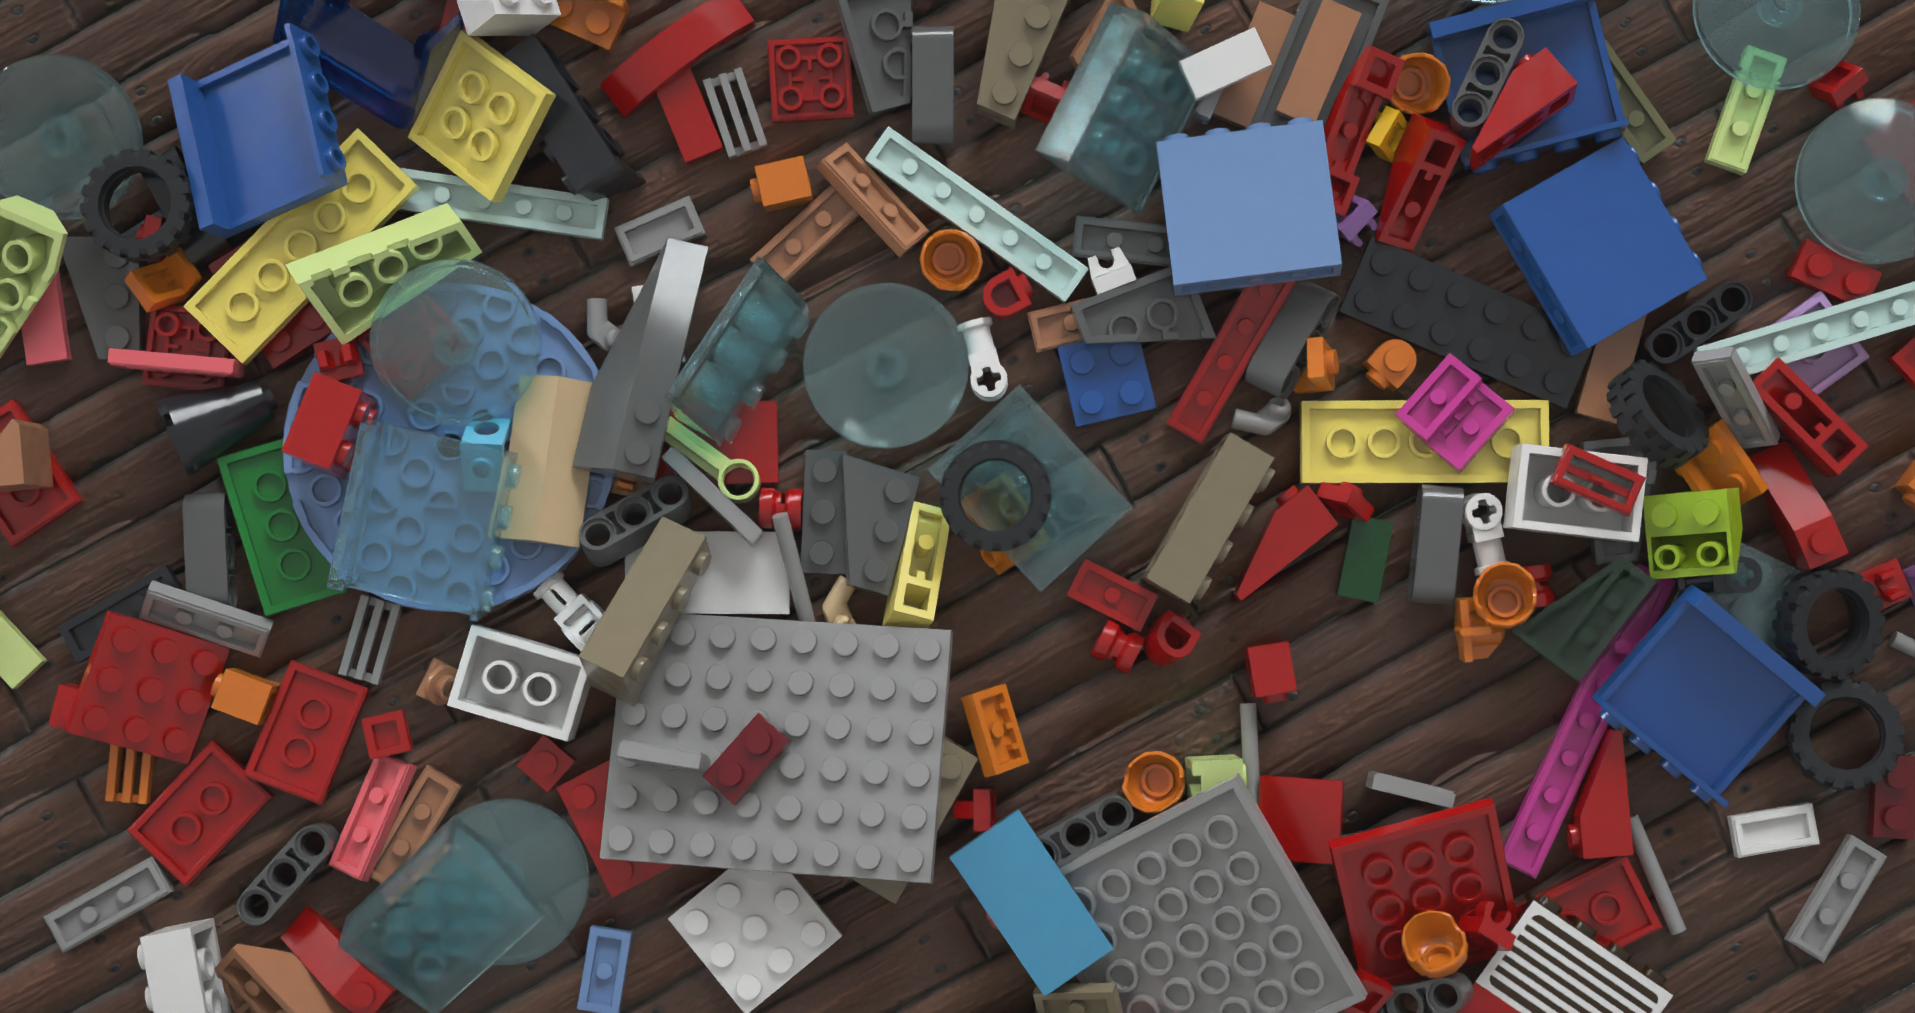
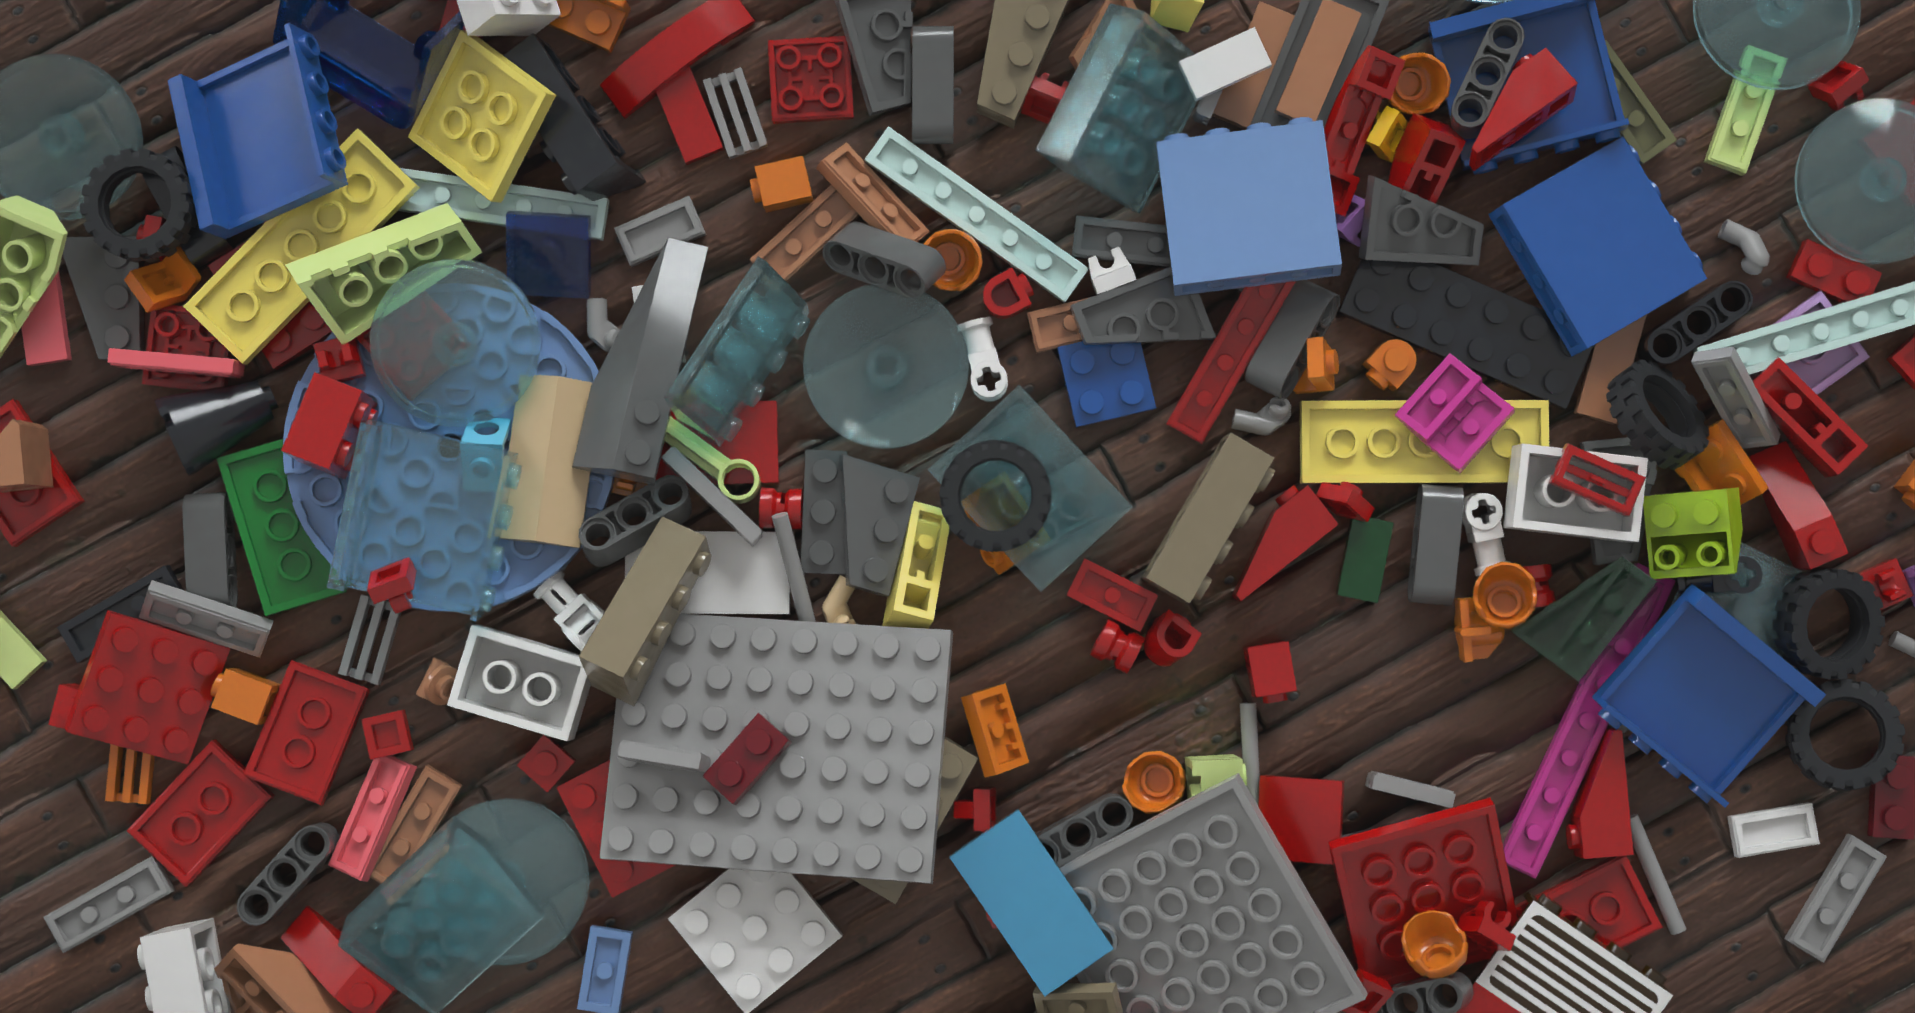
none -> red tile [367,557,417,614]
none -> clear blue tile [506,211,591,299]
none -> dark grey beam [822,222,946,299]
none -> dark grey wing [1359,175,1484,265]
none -> light grey arm [1718,219,1770,275]

